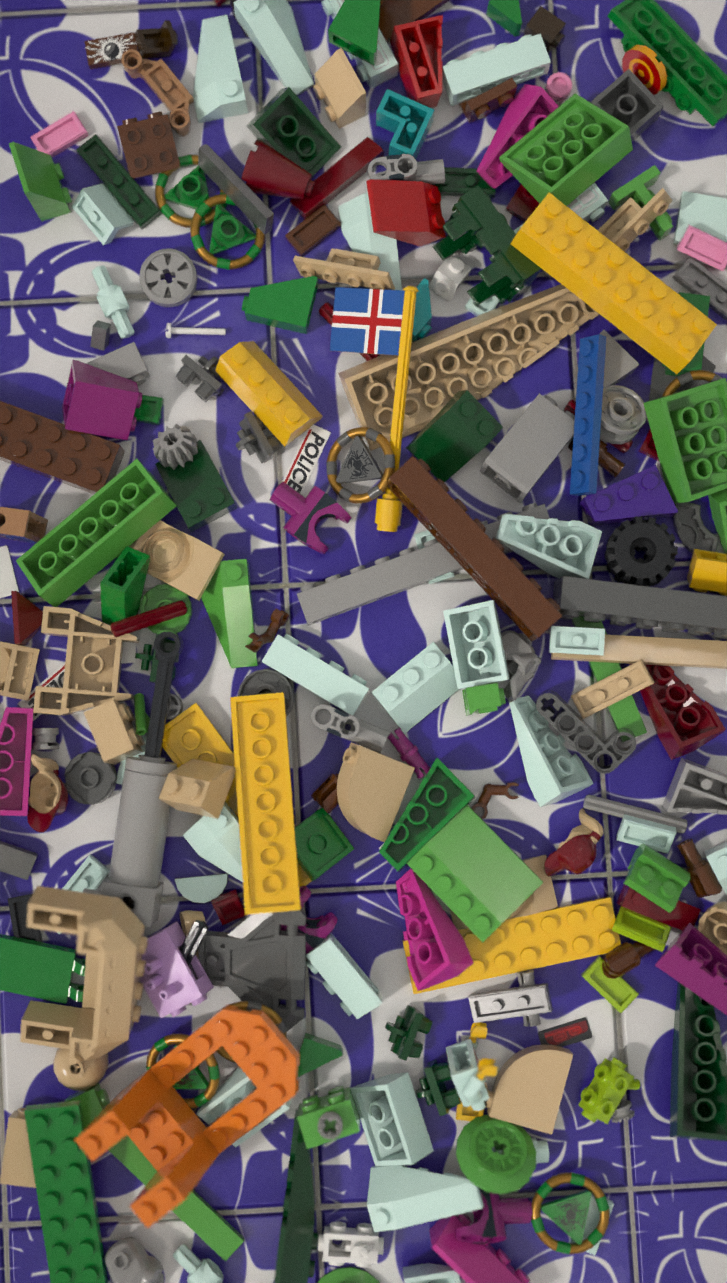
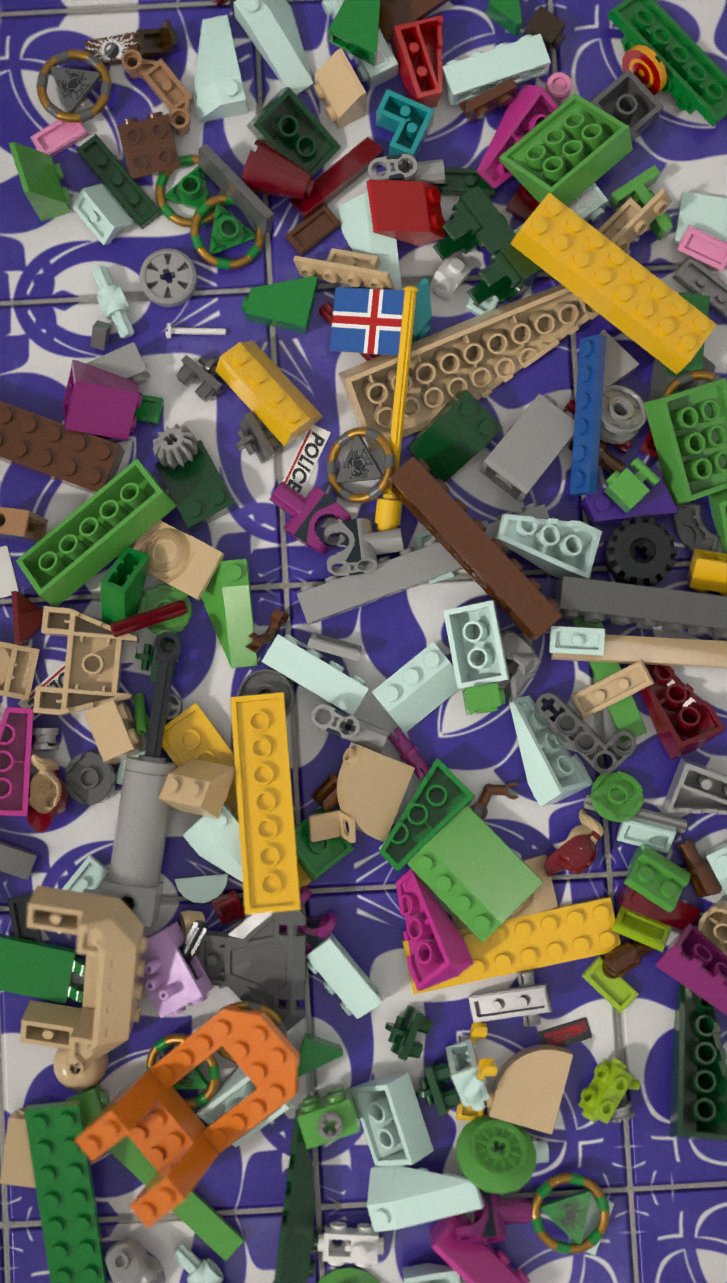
none -> piece [36,50,112,123]
none -> light grey tile [307,632,363,662]
none -> tan bracket [308,809,356,843]
none -> light grey connector [324,518,404,576]
none -> bright green tile [590,771,644,822]
none -> bright green brick [604,457,661,513]

